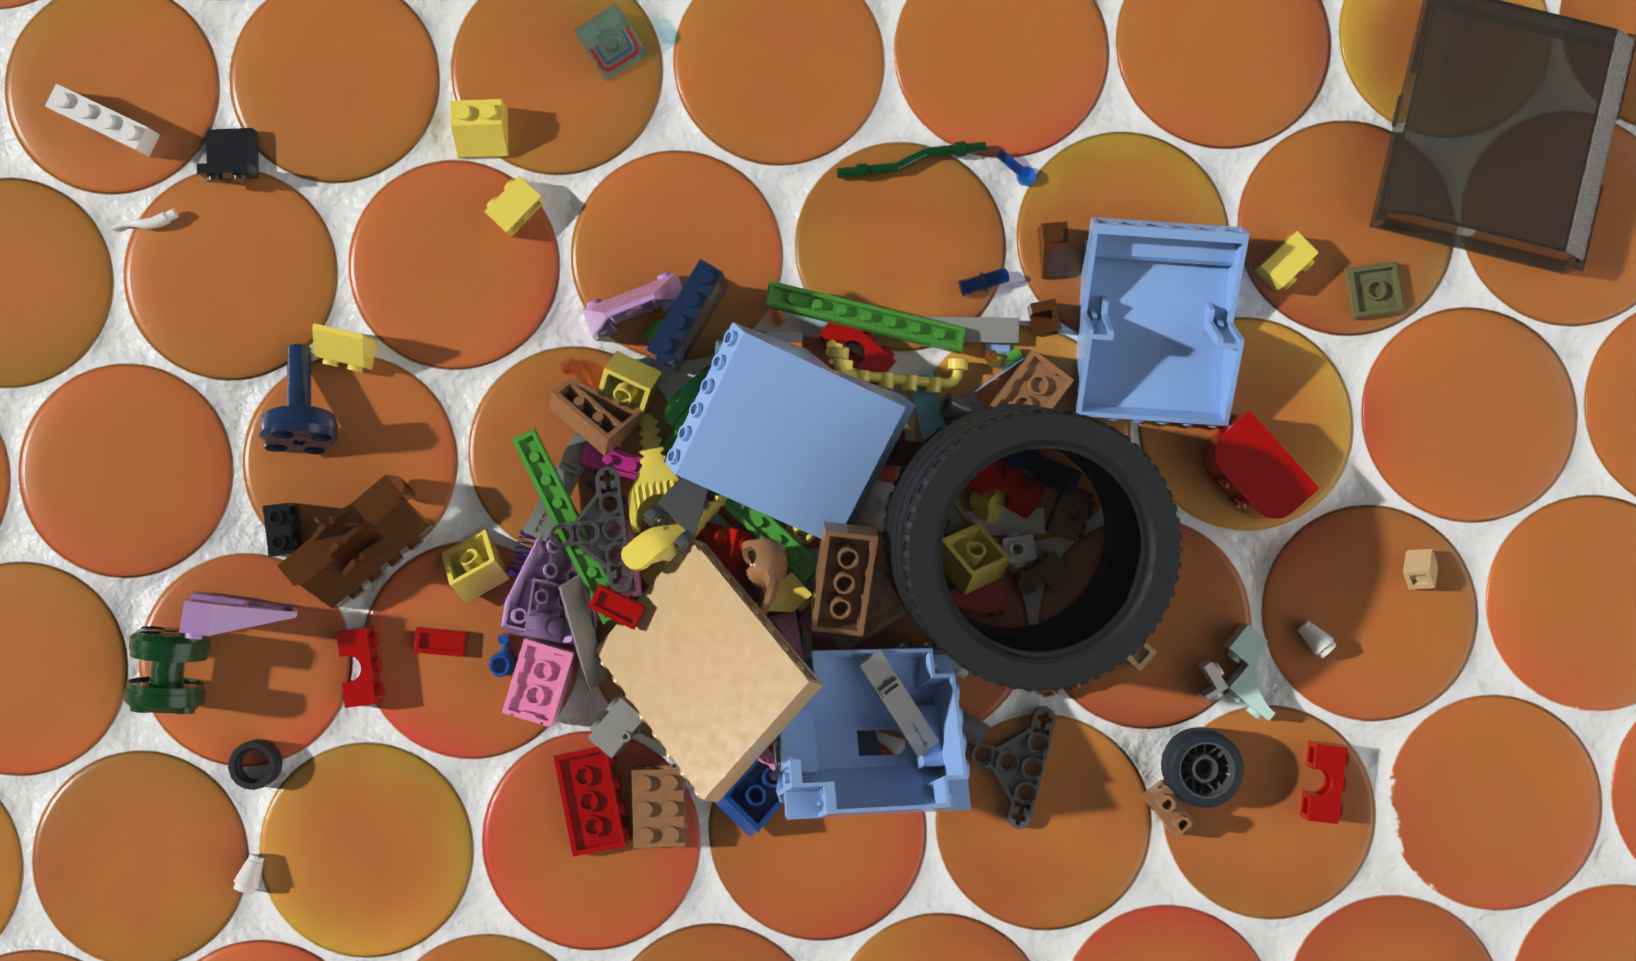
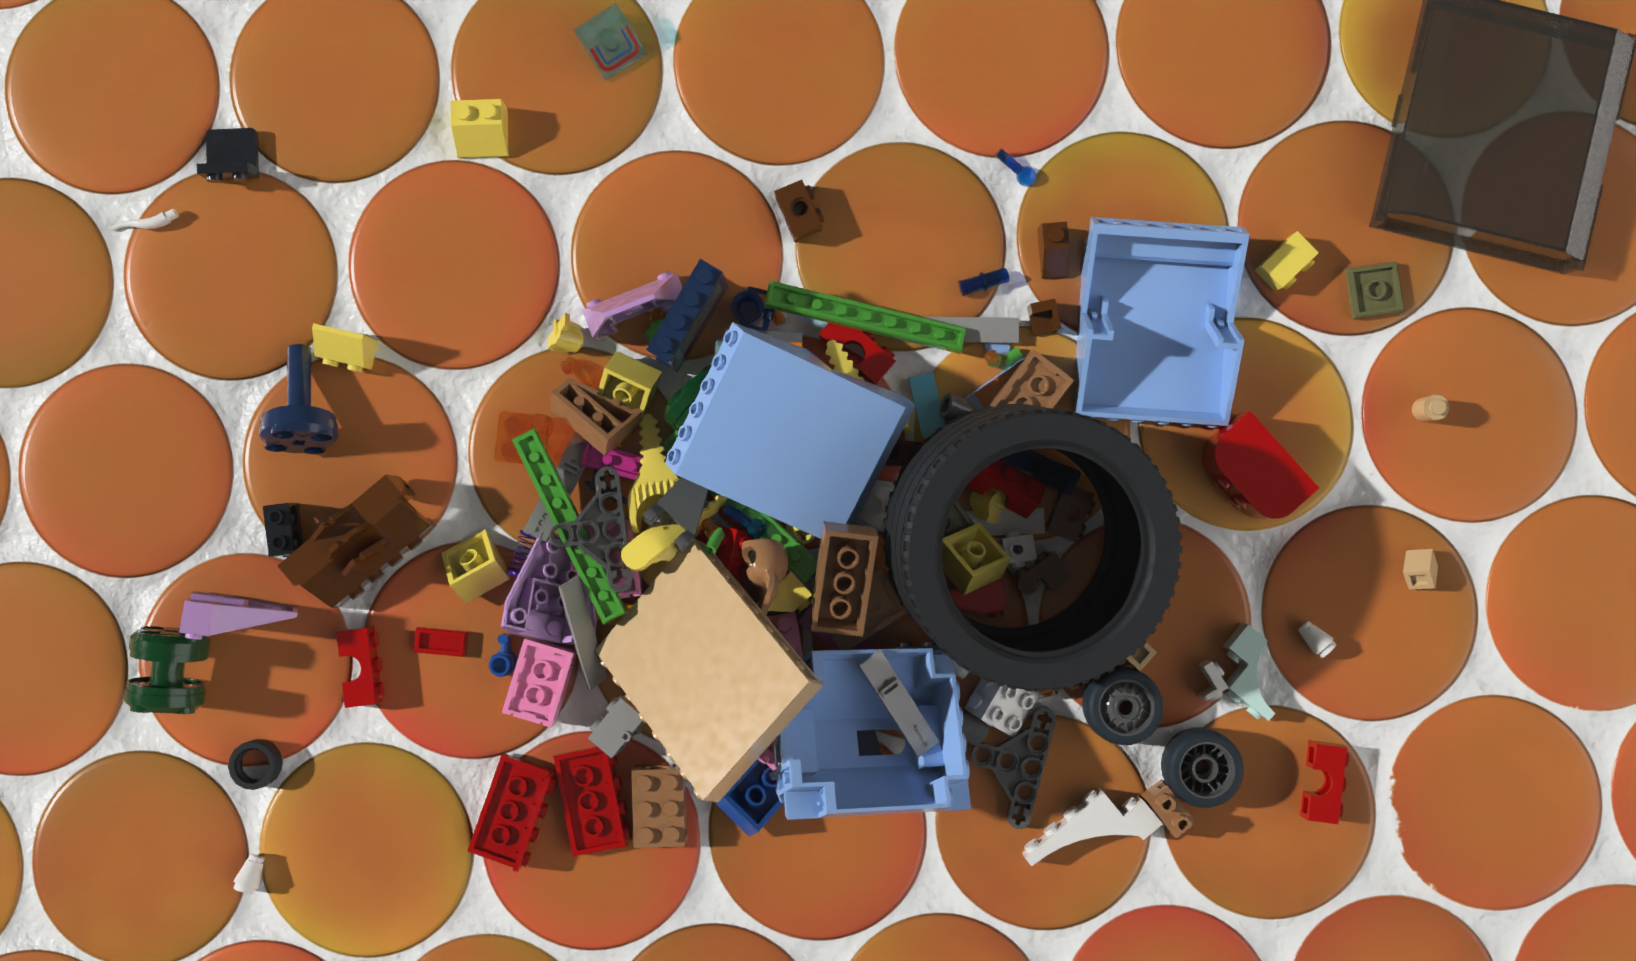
white arch [45,84,160,157] -> none
light yellow brick [484,175,546,237] -> none
red tile [588,584,647,630] -> none
light yellow bar [828,347,968,394] -> none
dark green bar [837,141,986,179] -> none
none -> red bracket [467,753,557,872]
none -> clear orange bracket [494,411,553,464]
none -> light yellow piece [548,313,584,354]
none -> bright green arm [701,518,725,554]
none -> bar [722,503,767,539]
none -> clear blue piece [731,286,775,331]
none -> reddish brown brick [774,179,824,242]
none -> white bracket [964,678,1039,737]
none -> white arch [1022,789,1163,866]
none -> wheel [1082,666,1163,745]
none -> tan brick [1412,395,1449,422]

